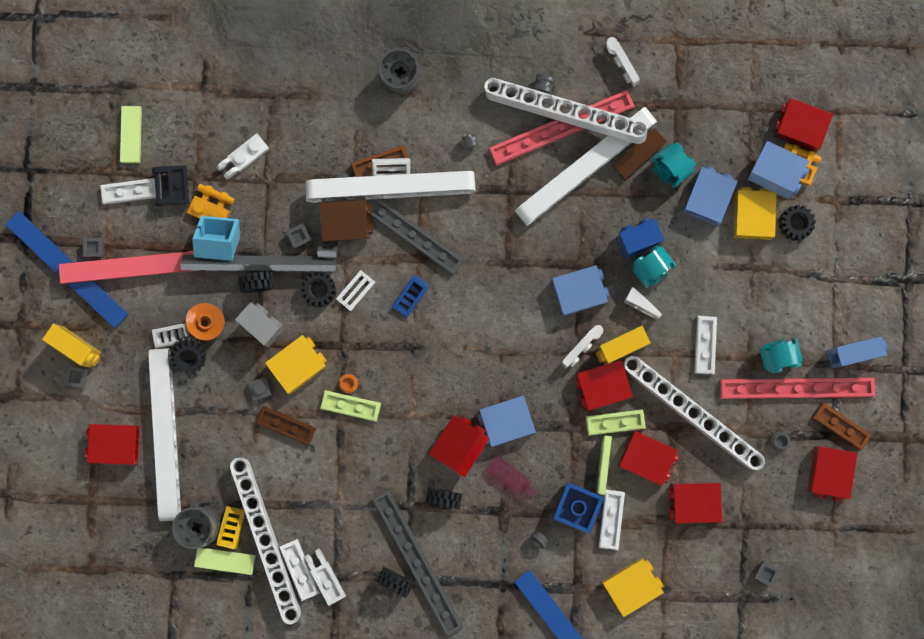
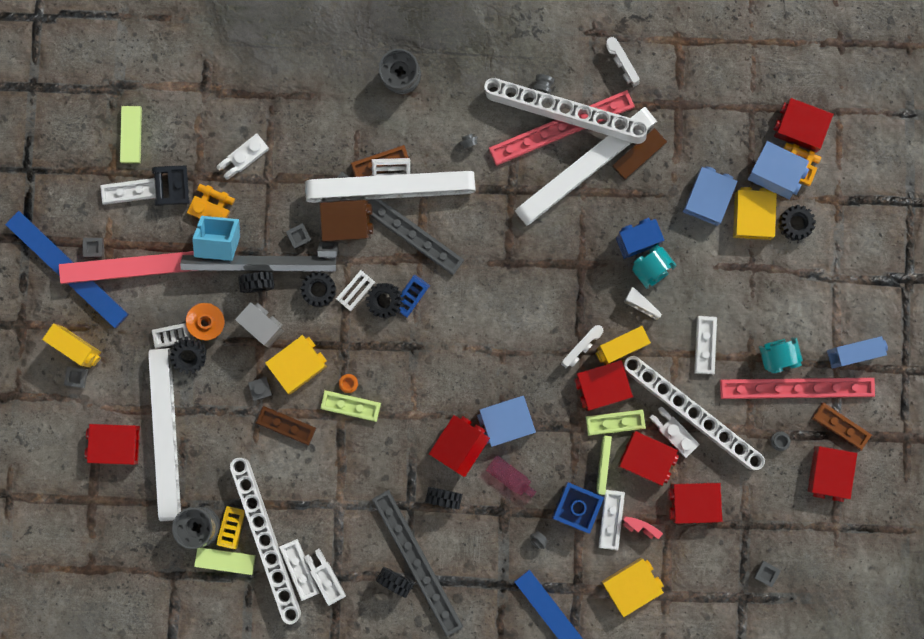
medium blue brick [551,265,610,317] -> none
teal brick [650,142,696,188] -> none
none -> black tyre [366,283,404,318]
none -> coral slope [622,516,663,539]
none -> white hinge [649,407,700,458]

